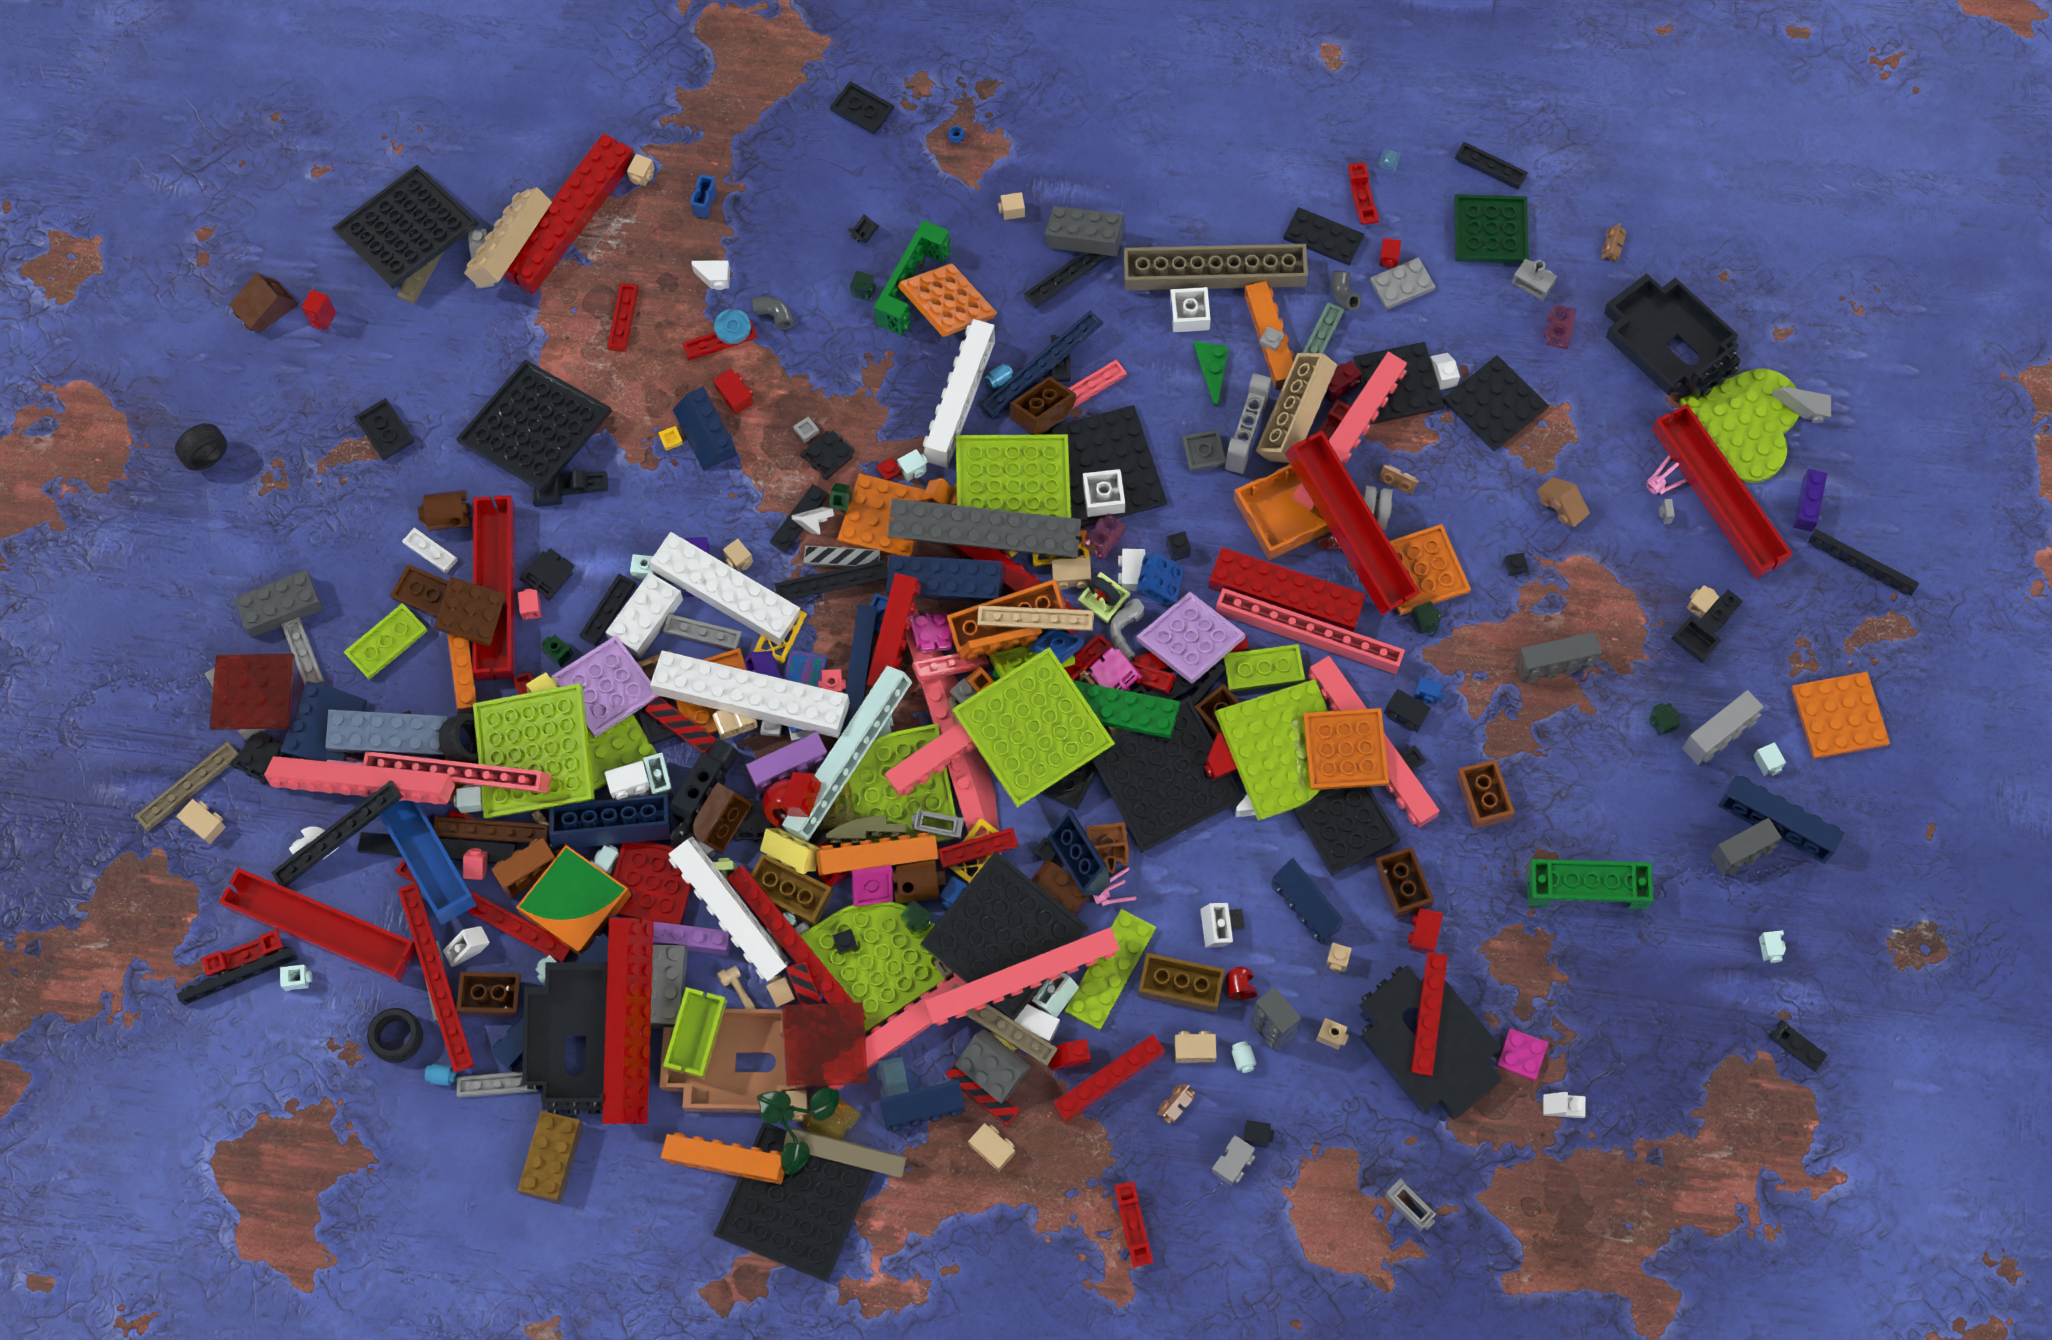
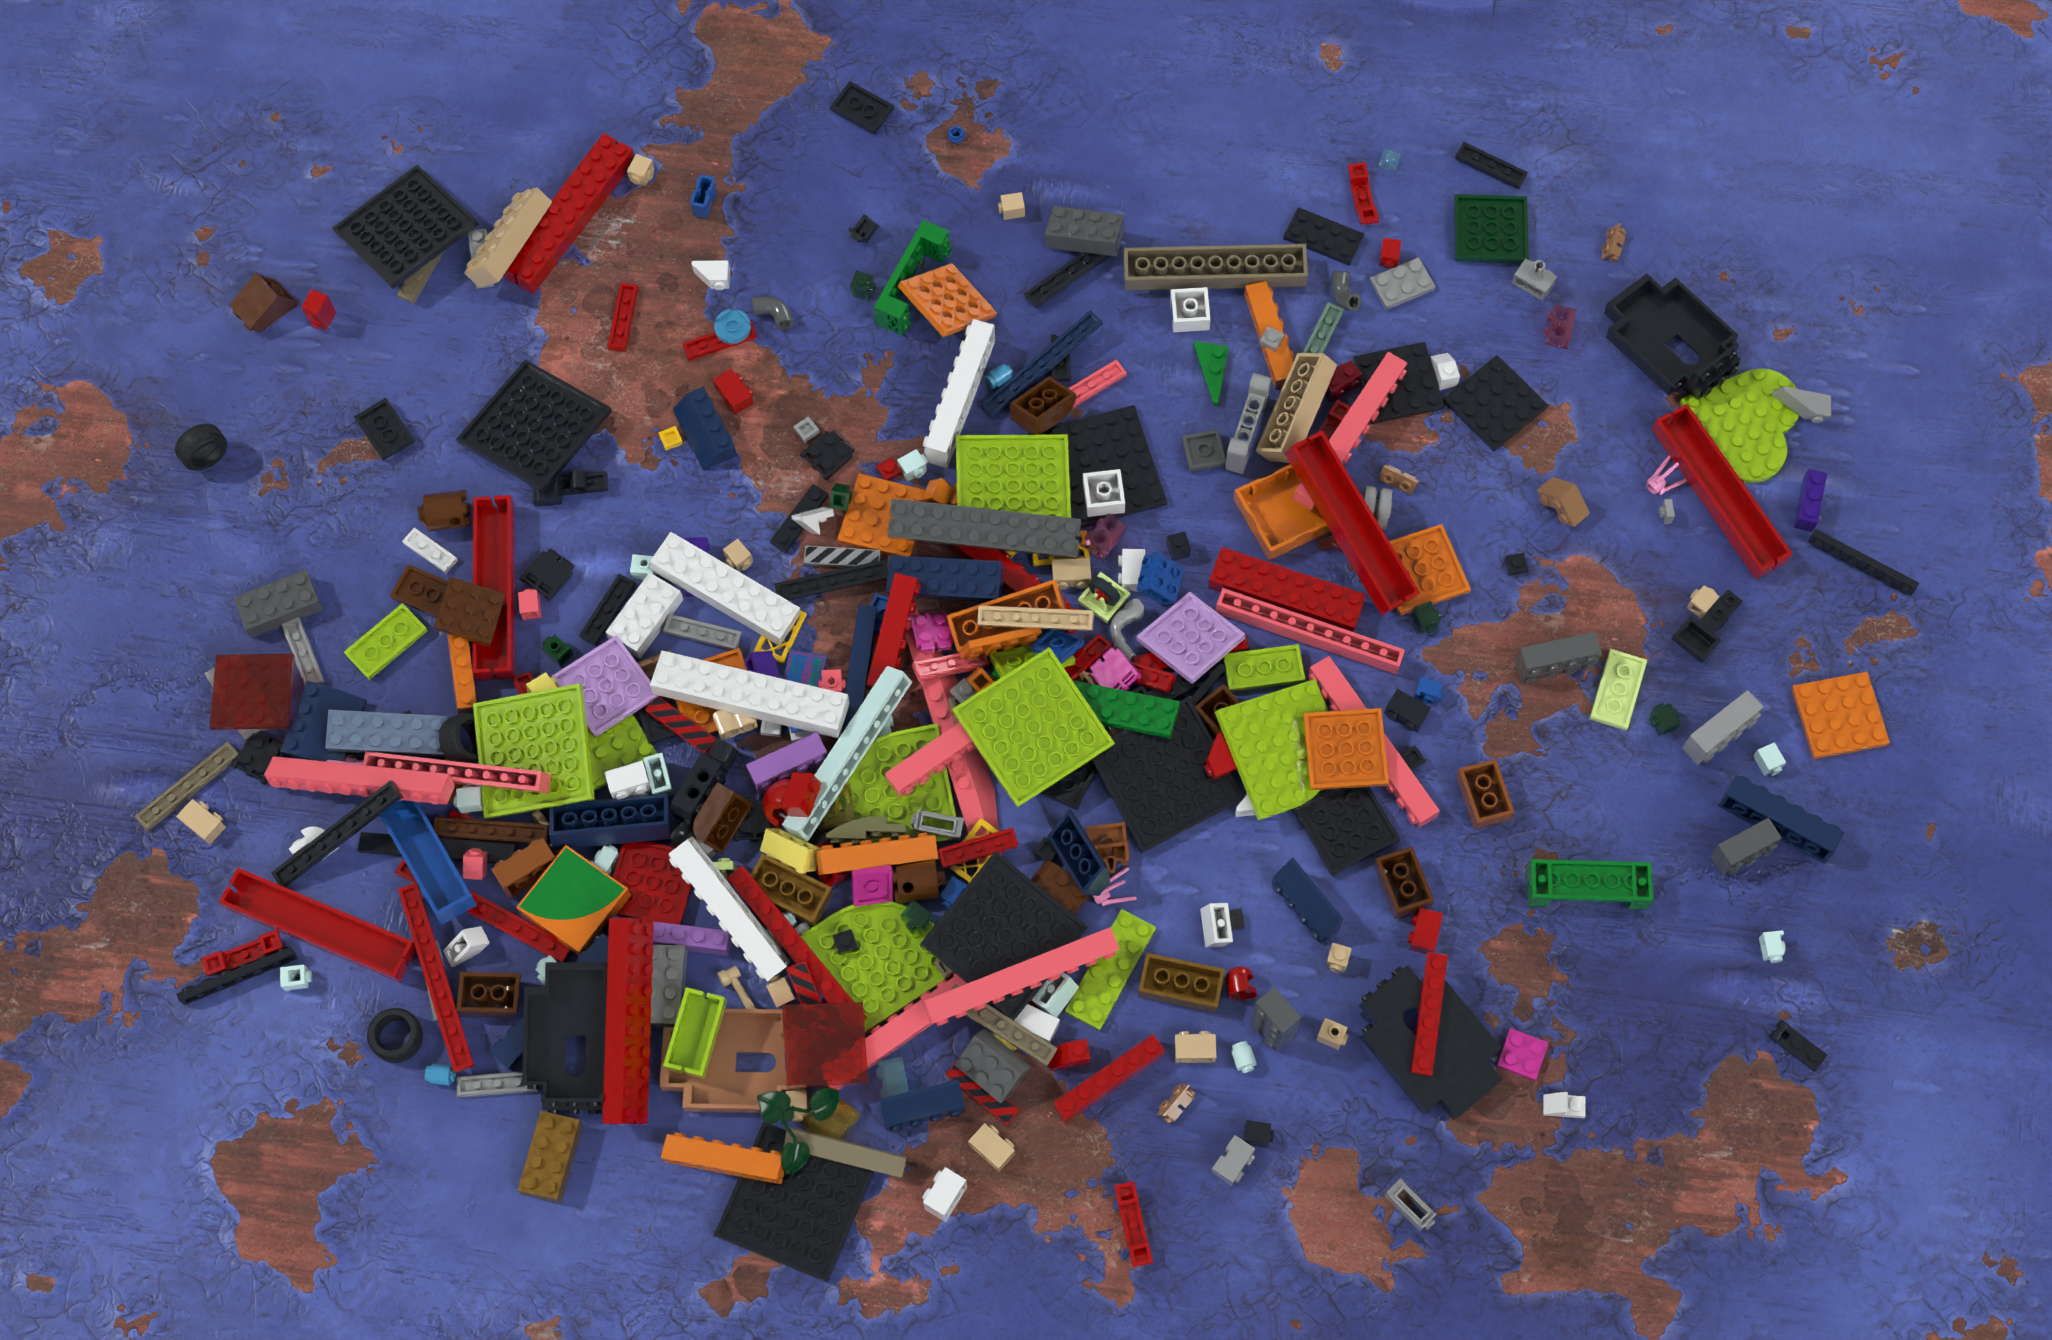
none -> white brick [922,1167,967,1222]
none -> yellowish green tile [1589,649,1647,731]

